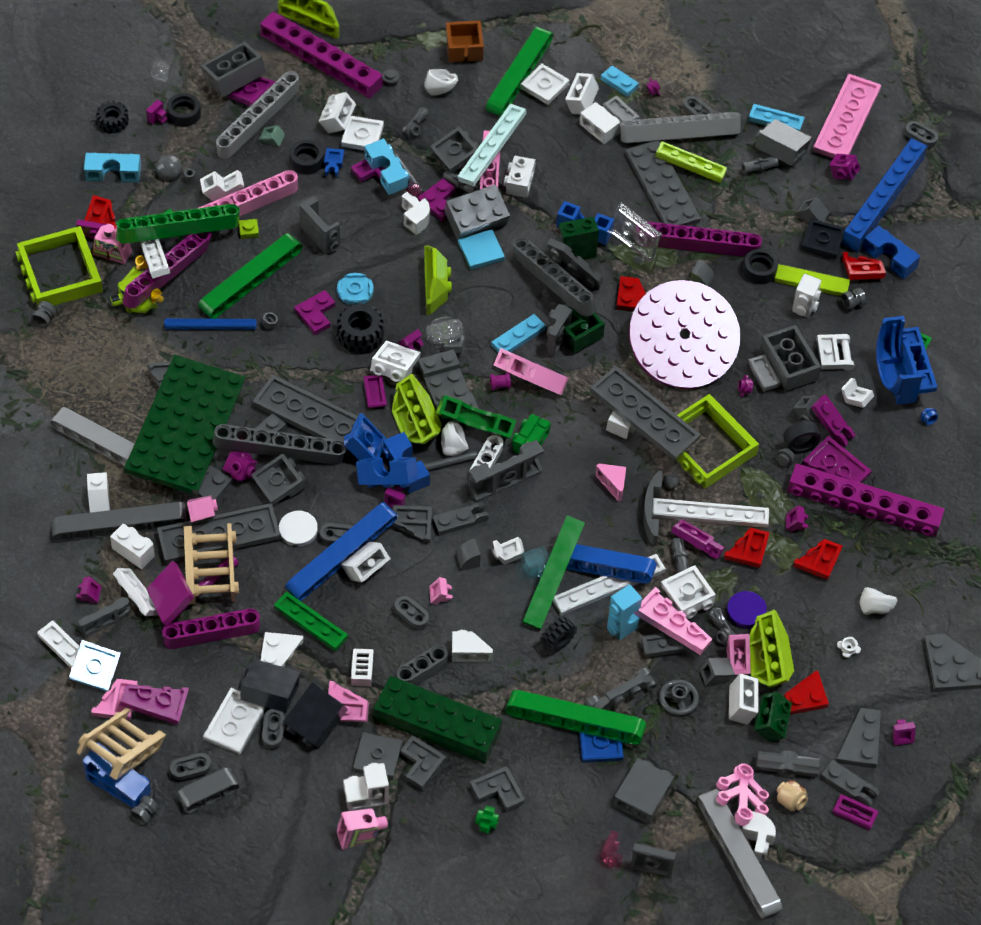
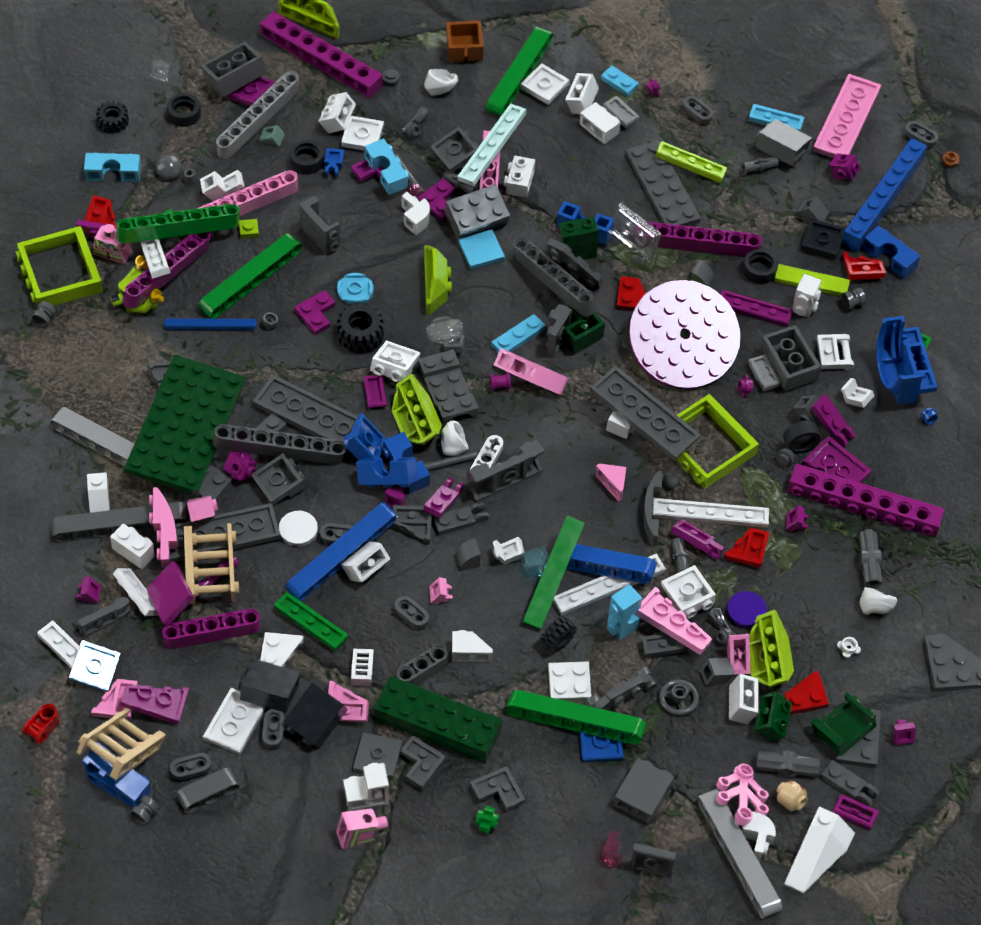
magenta tile [146,100,167,125] -> none
magenta tile [398,329,423,351] -> none
green arch [435,395,516,439] -> none
green brick [511,414,551,454] -> none
light grey beam [620,112,740,143] -> none
red wing [793,539,843,580] -> none
none -> red piece [22,704,60,744]
none -> bright pink slope [149,487,178,567]
none -> magenta hinge [423,477,465,518]
none -> white plate [548,662,591,702]
none -> magenta tile [721,290,793,327]
none -> white wedge [784,807,855,894]
none -> dark green panel [811,692,877,756]
none -> dark grey piece [859,529,882,588]
none -> dark orange plate [942,151,959,168]

